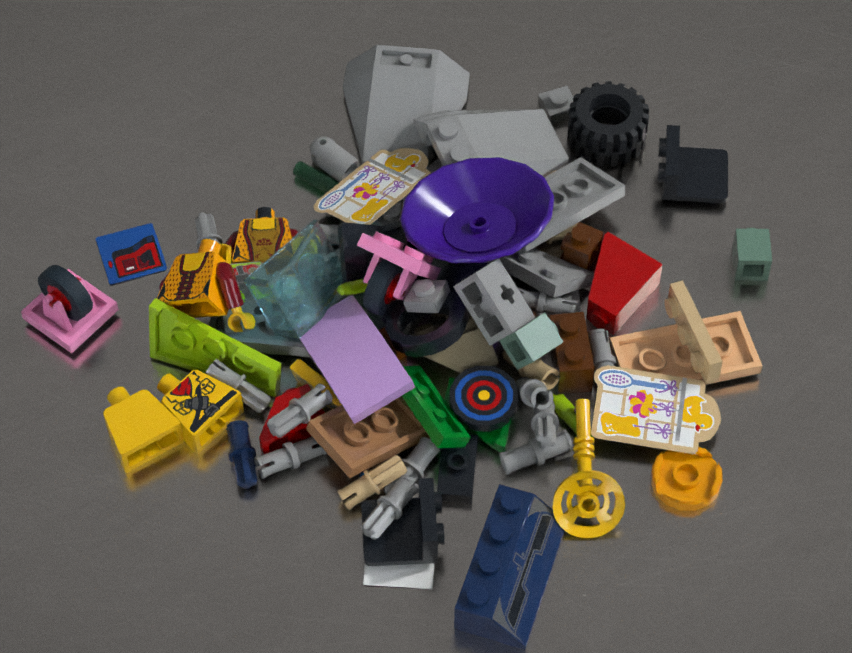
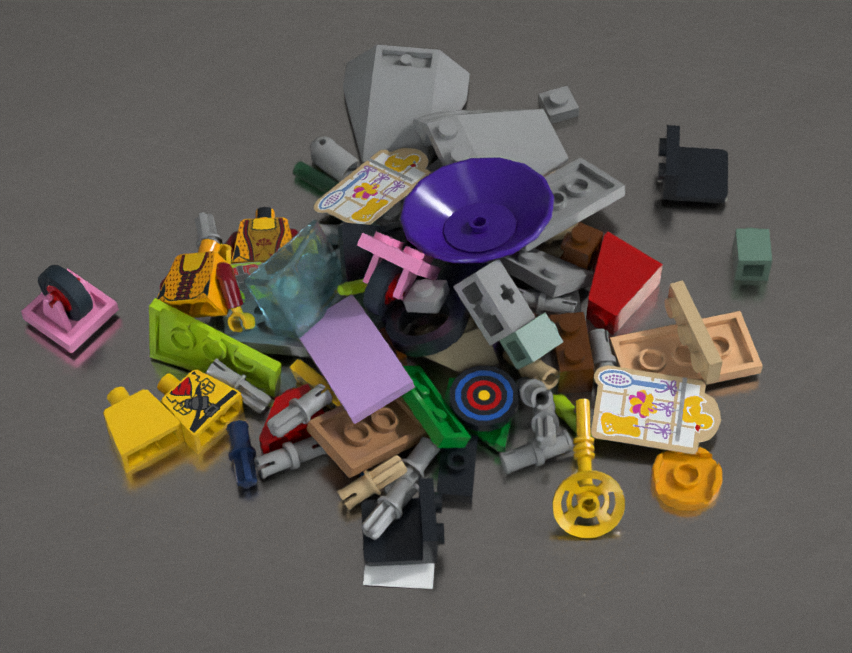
sticker [95,223,167,285] -> none
dark blue slope [454,484,565,650] -> none
black tyre [567,81,649,167] -> none

